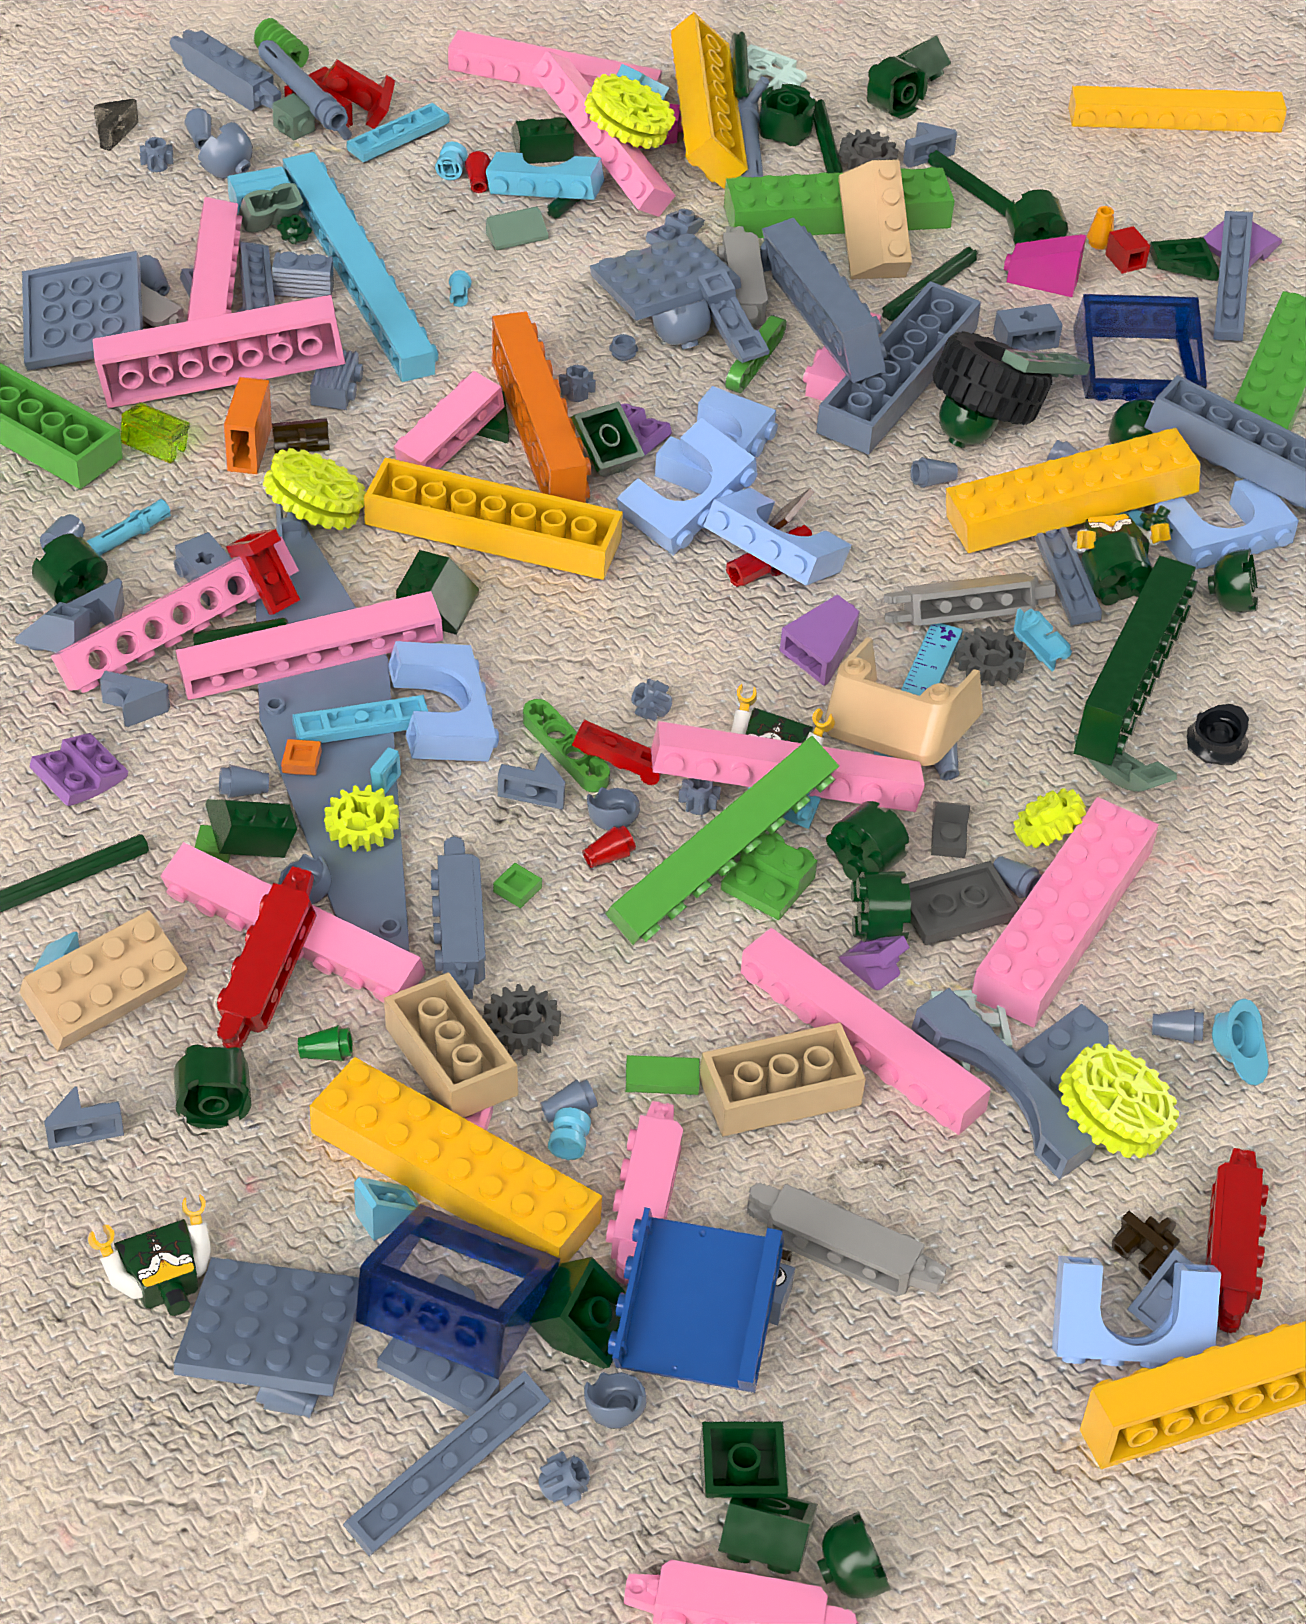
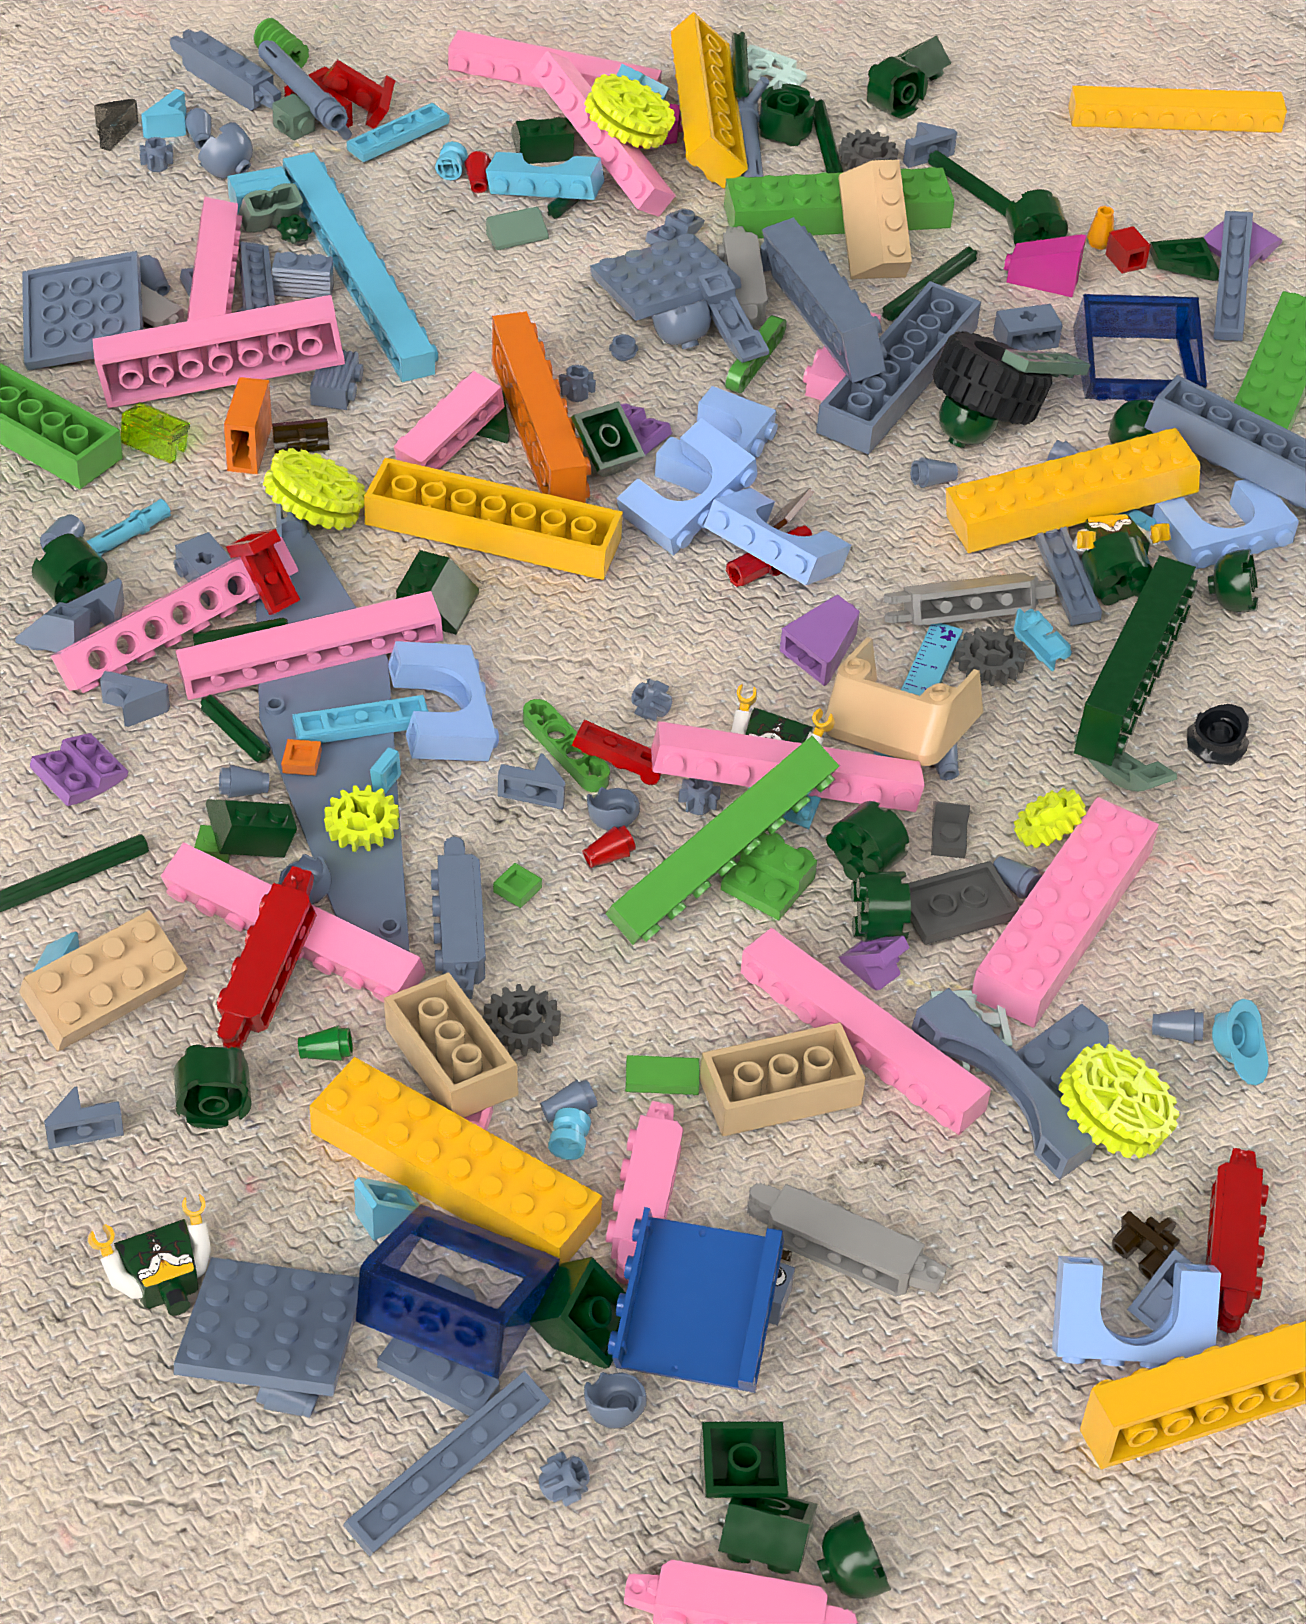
medium azure pin [449,270,472,307] -> none
dark green plant [1140,505,1173,535] -> none
none -> medium azure slope [141,89,186,139]
none -> dark green axle [200,694,270,763]

